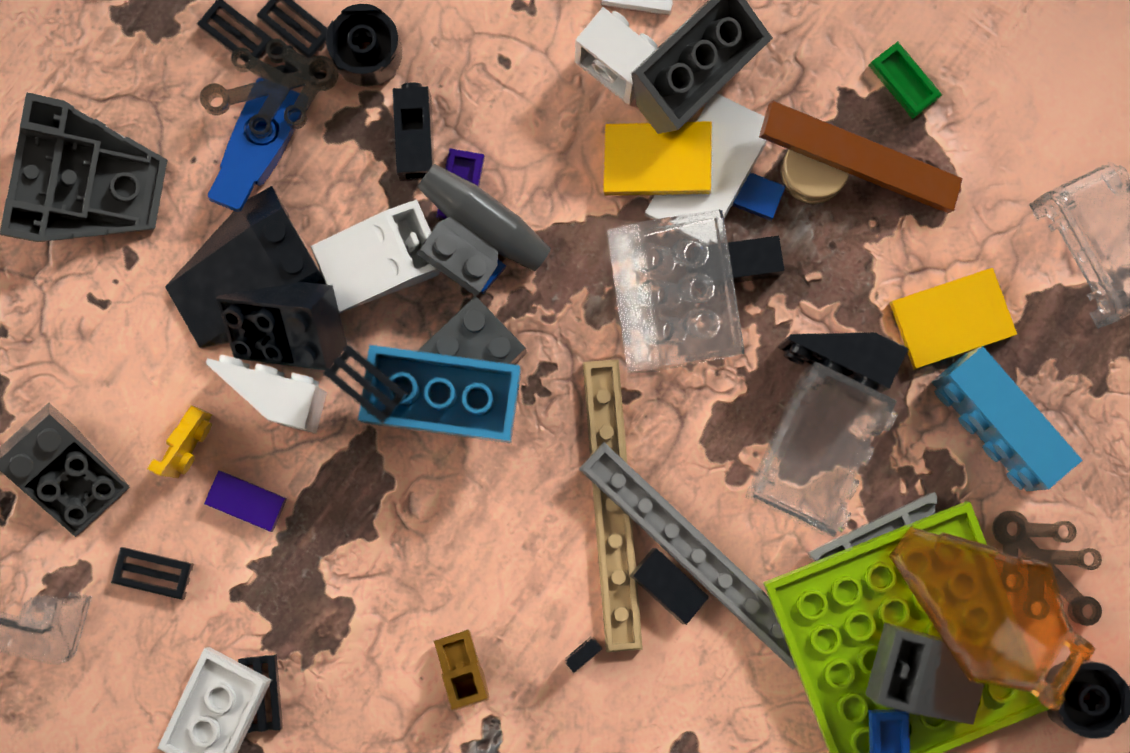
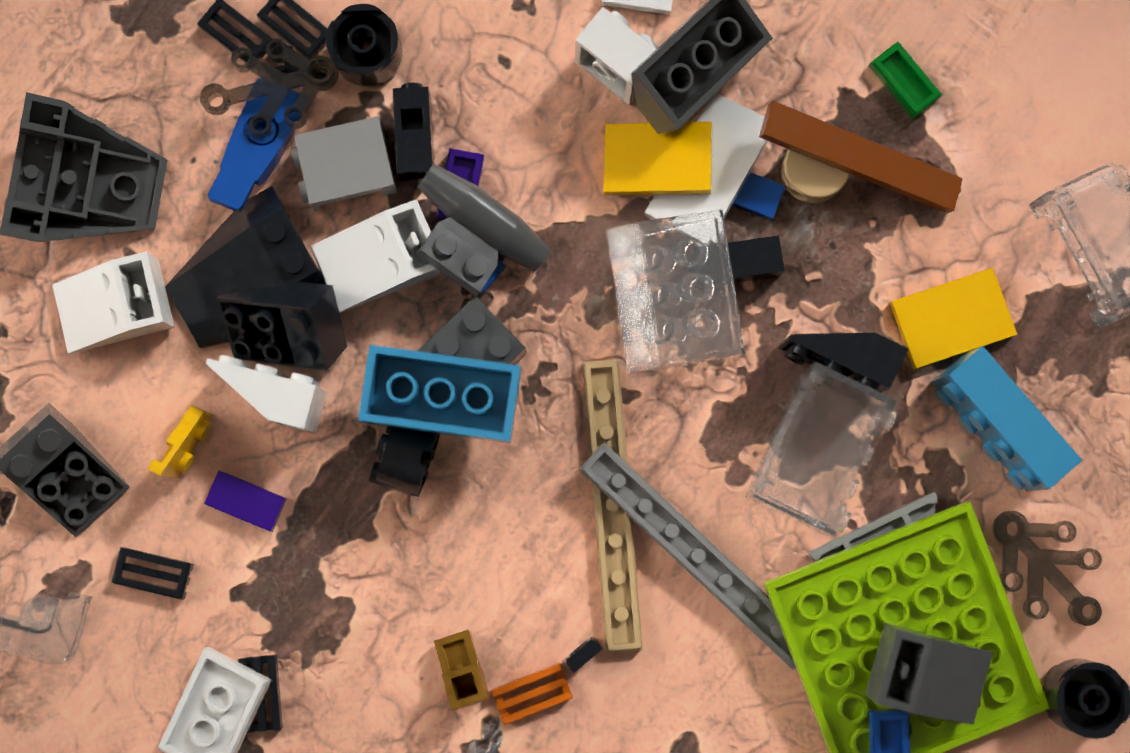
black tile [323,344,408,424] -> none
black tile [629,548,709,625] -> none
clear orange windscreen [889,526,1095,711] -> none
none -> white slope [52,251,174,354]
none -> light grey panel [291,116,398,211]
none -> black brick [369,426,440,497]
none -> orange tile [491,662,573,725]

